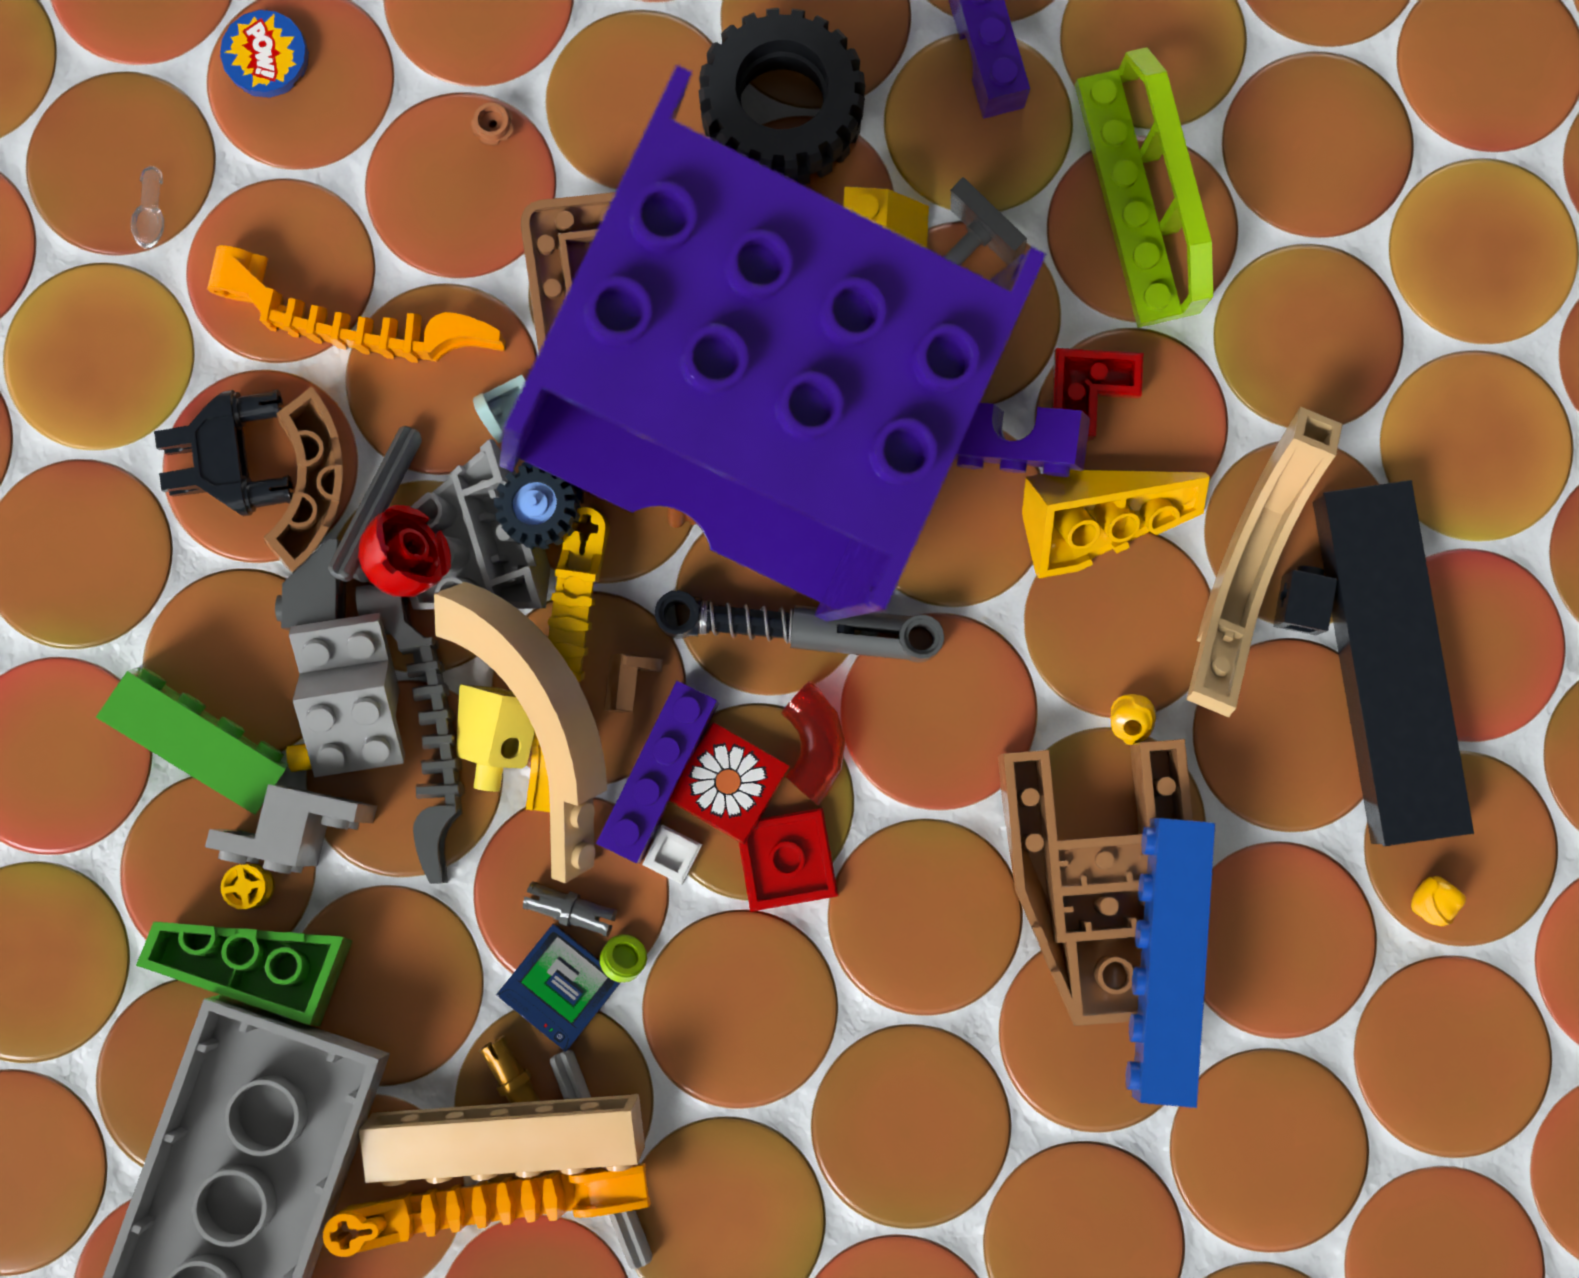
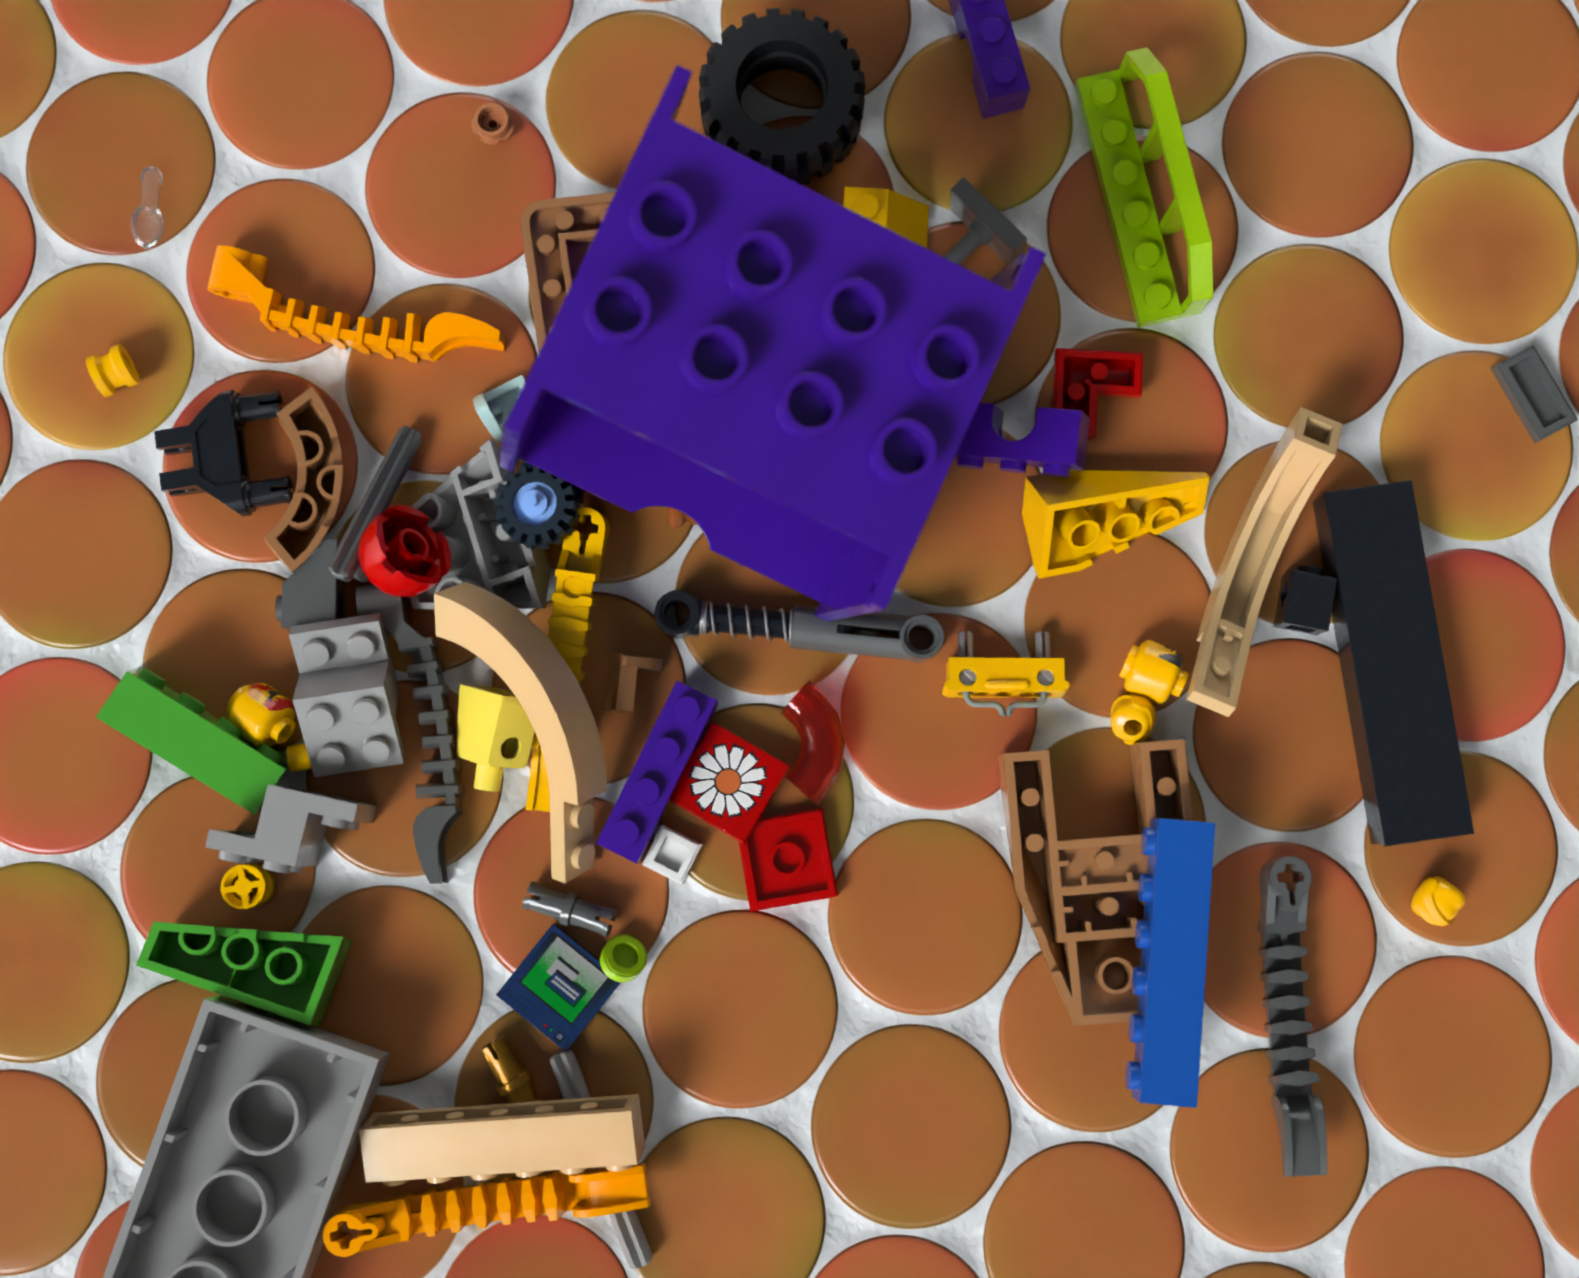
tile [220,10,309,98] -> none
none -> yellow wheel [85,344,140,398]
none -> yellow head [226,683,296,747]
none -> yellow piece [942,631,1070,716]
none -> yellow head [1119,640,1189,705]
none -> dark grey piece [1258,856,1327,1177]
none -> dark grey tile [1491,345,1578,443]

